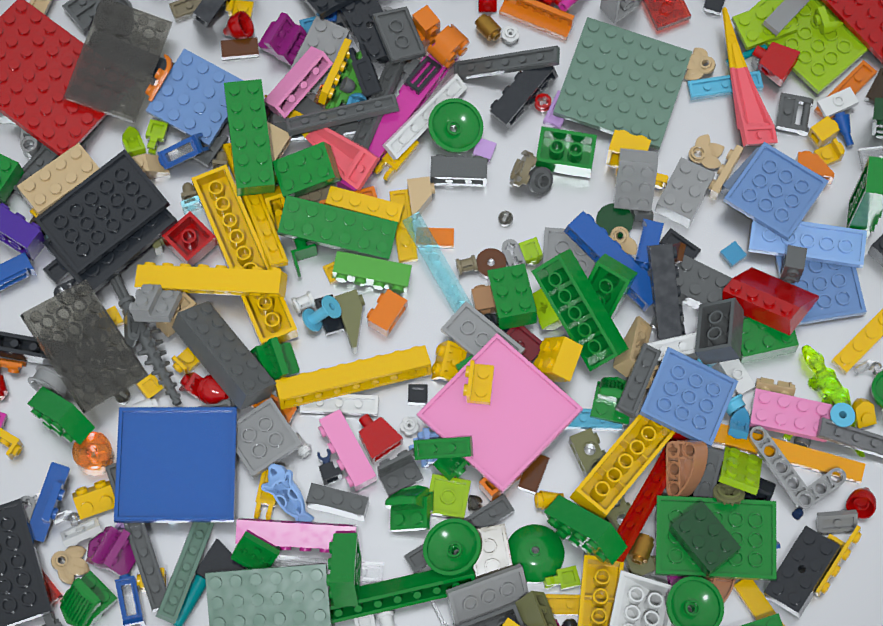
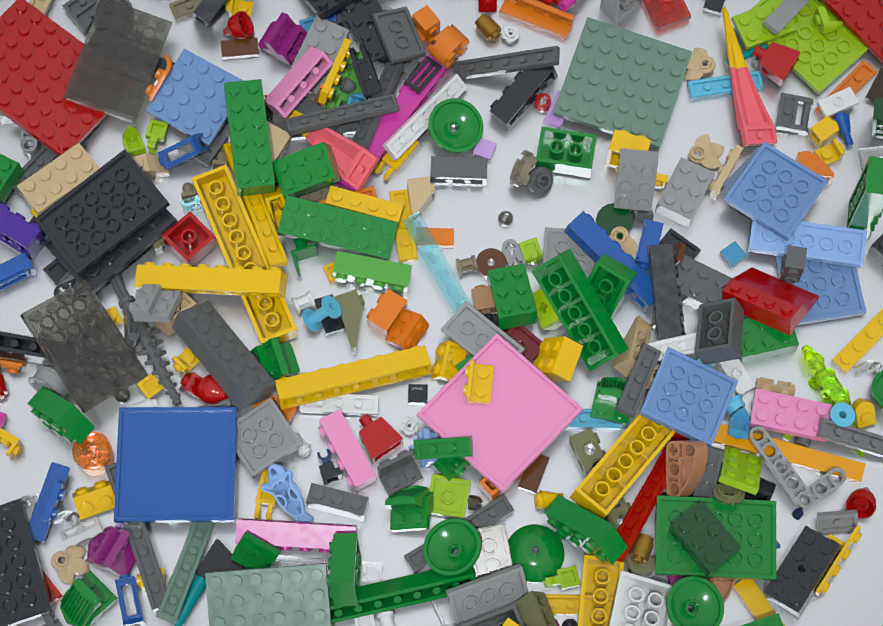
none -> orange bracket [385,309,429,350]

